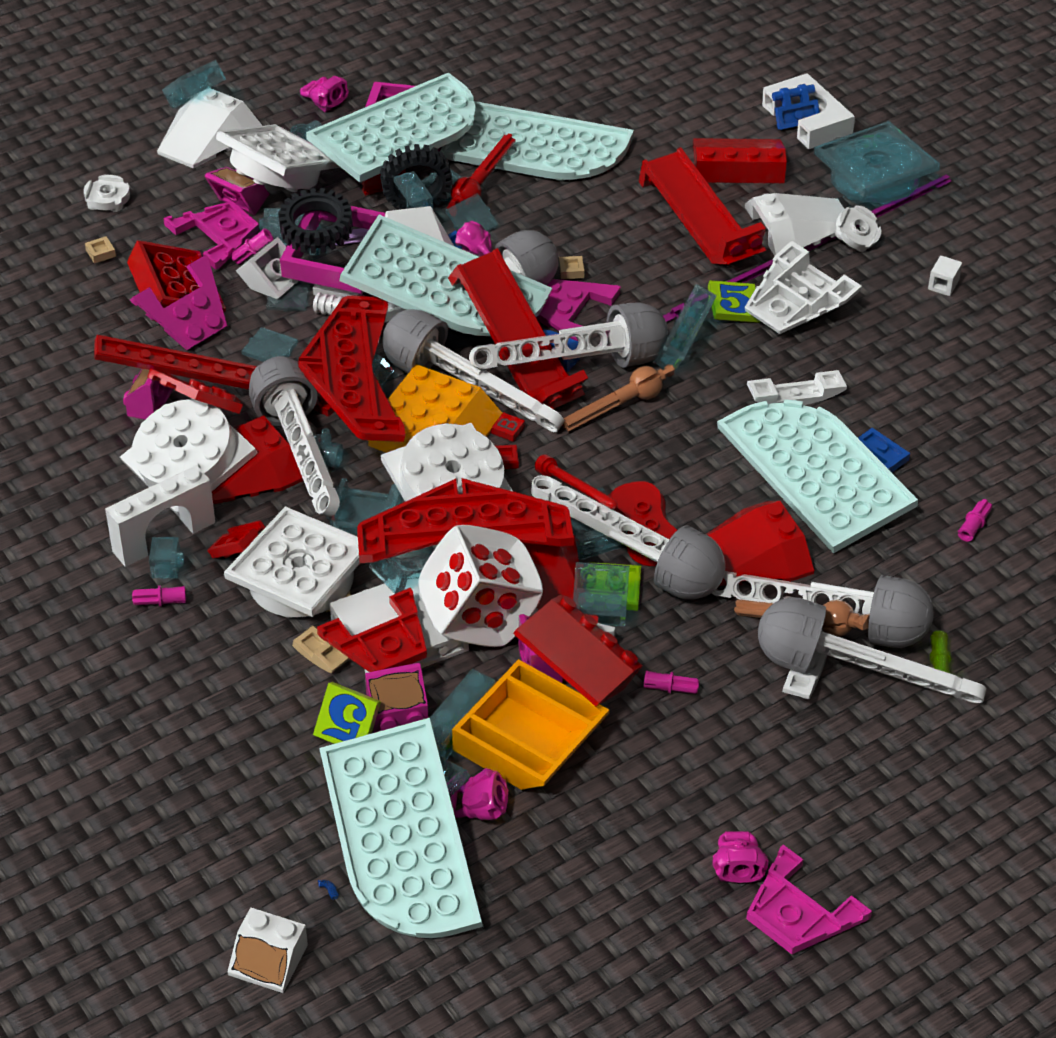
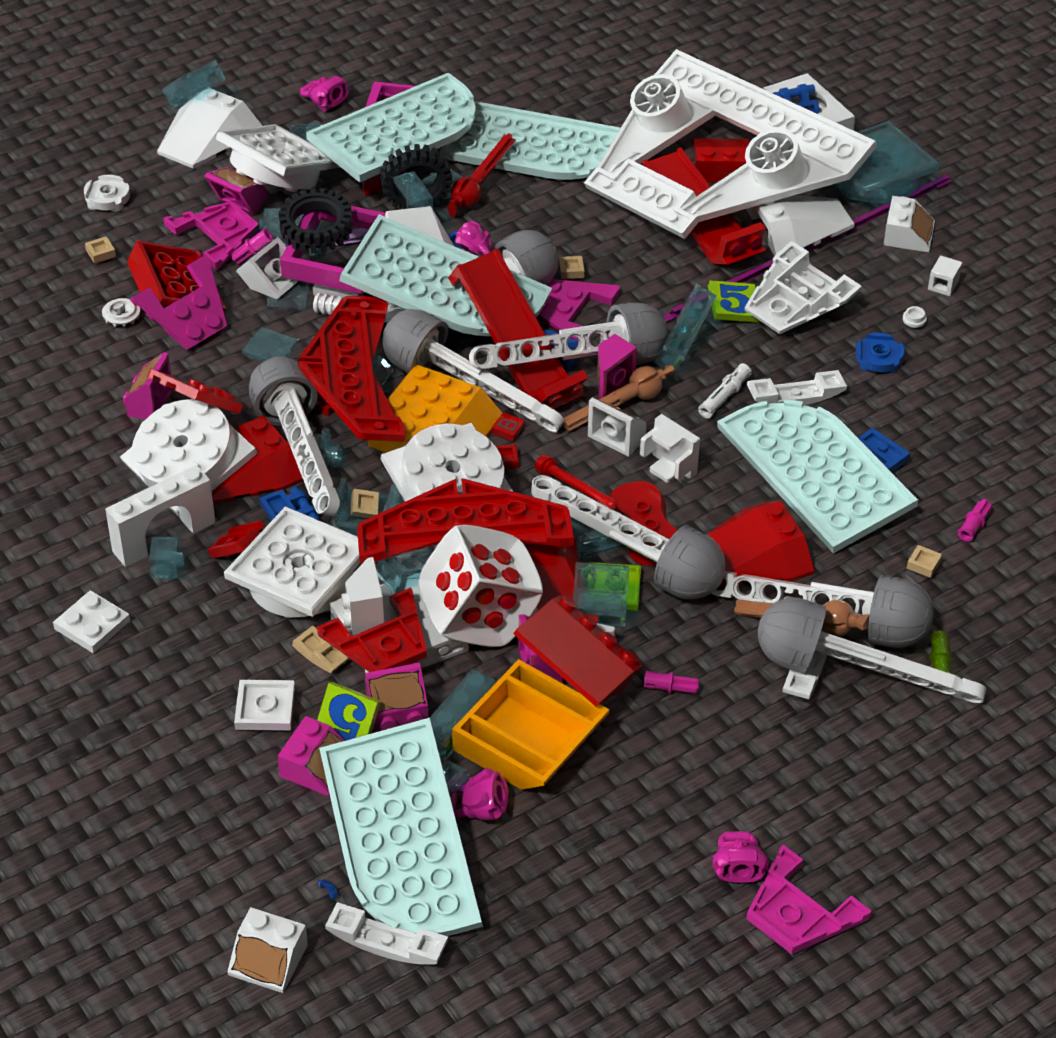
red tile [94,335,257,389] -> none
dark pink axle [132,585,186,607] -> none
clear light blue piece [445,193,498,231] -> none
white plate [835,206,881,252] -> none
none -> white plate [53,590,130,654]
none -> white gear [102,298,140,327]
none -> white plate [234,680,295,730]
none -> blue plate [259,486,321,521]
none -> dark pink slope [278,716,344,796]
none -> white slope [325,902,448,965]
none -> white slope [341,557,384,636]
none -> tan plate [350,489,379,518]
none -> white wing [584,49,877,239]
none -> white slope [588,398,647,457]
none -> dark pink slope [597,334,637,400]
none -> white panel [640,414,700,483]
none -> white pin [698,363,752,418]
none -> blue plate [855,333,904,373]
none -> white slope [884,196,935,252]
none -> white plate [902,306,927,328]
none -> tan plate [906,545,942,578]

